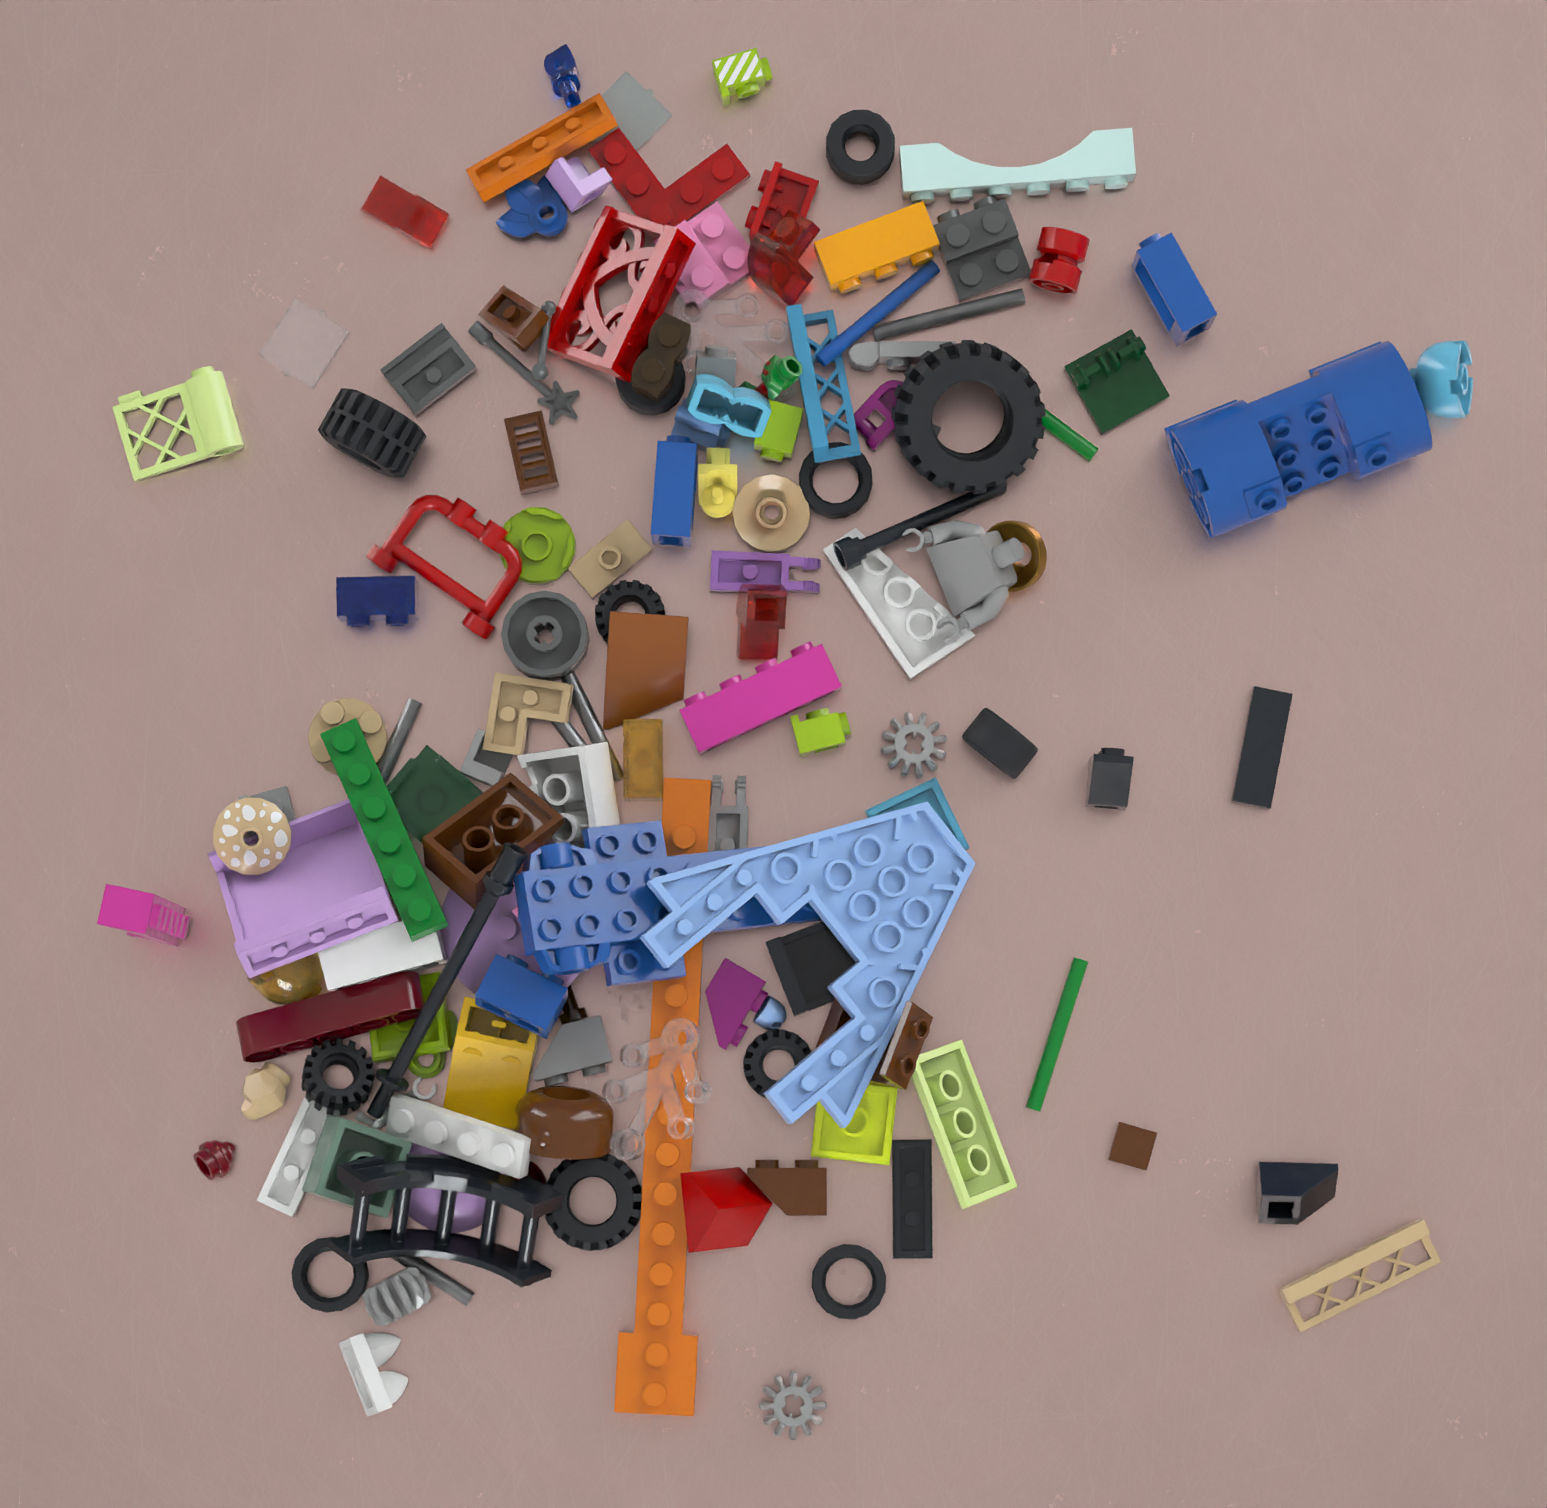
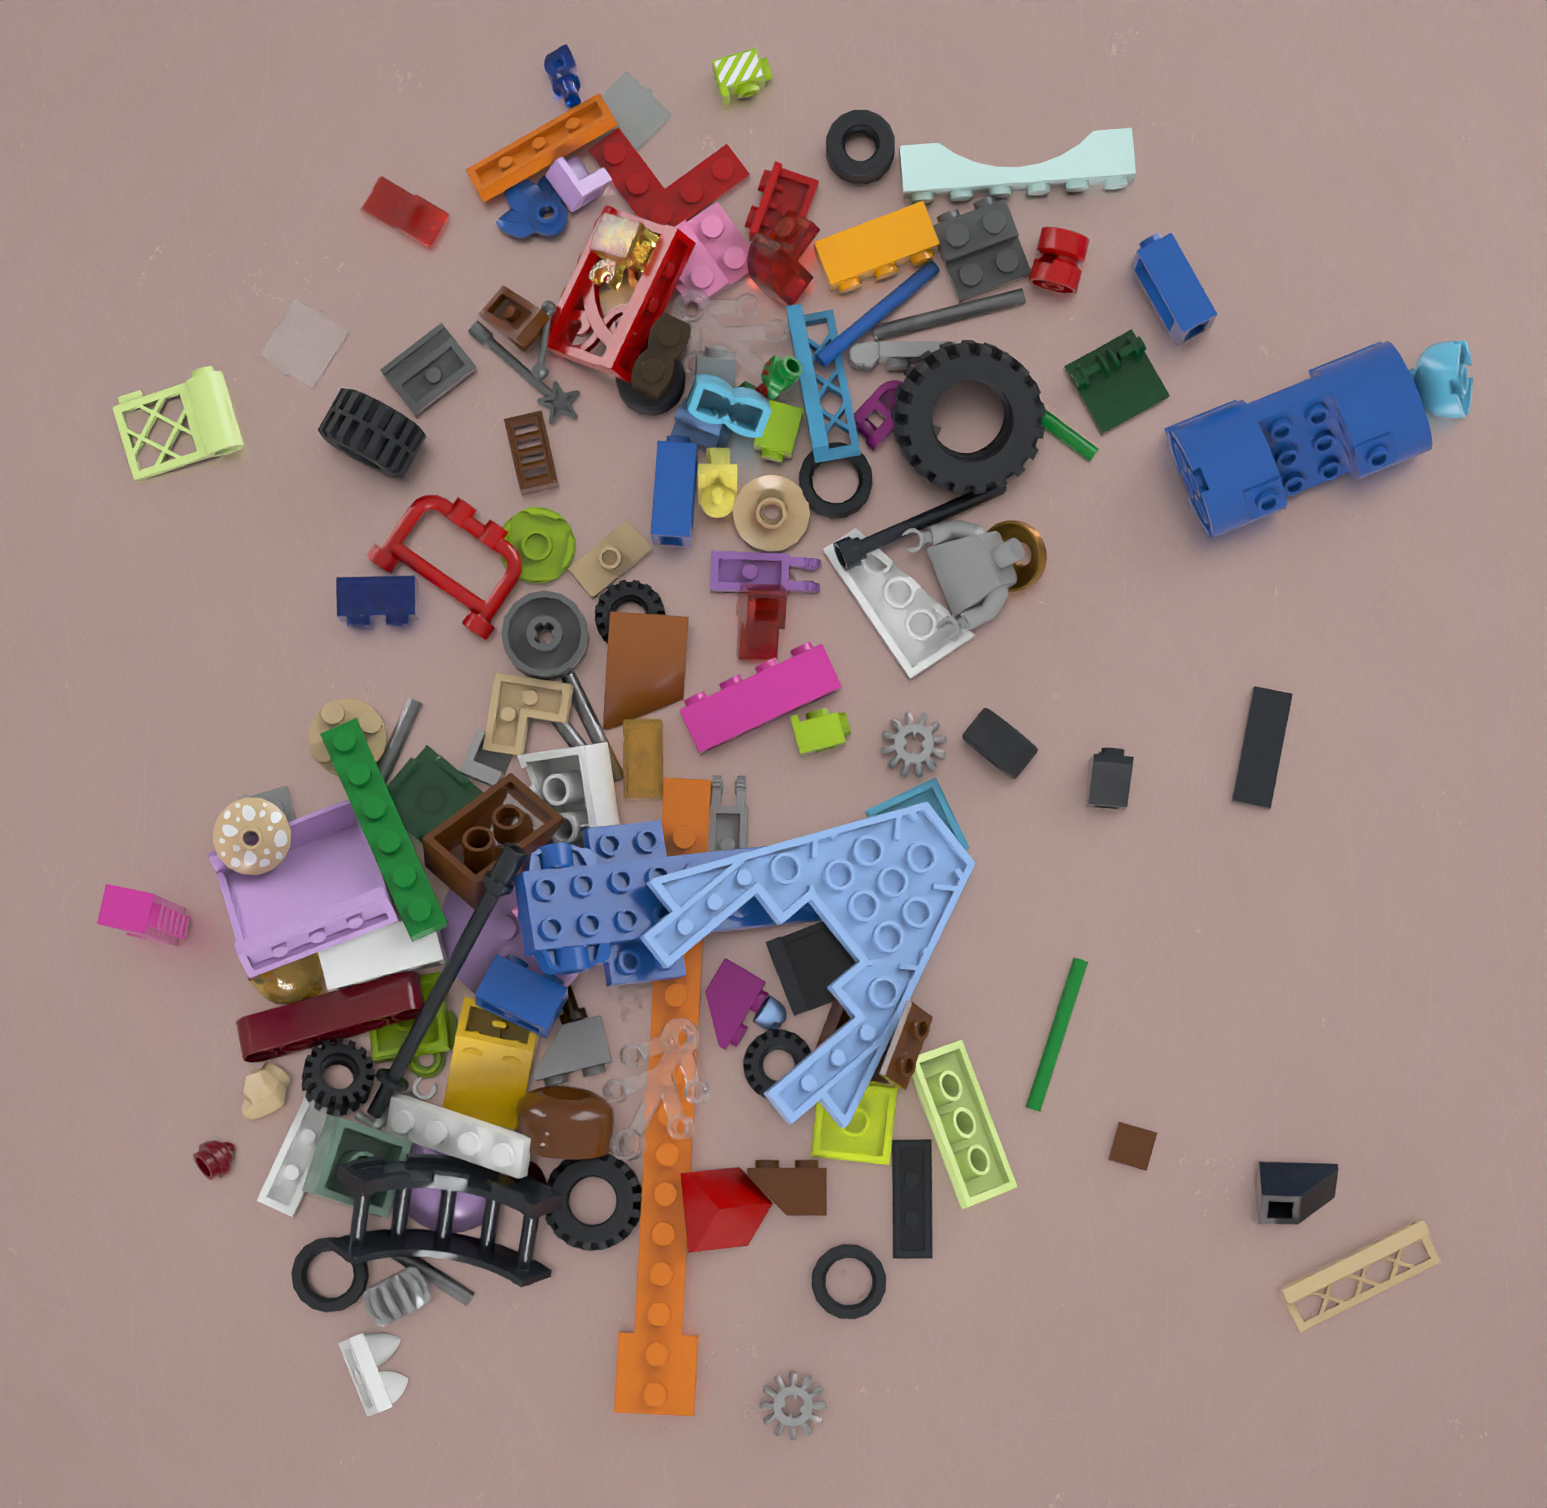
none -> clear yellow brick [589,213,659,290]

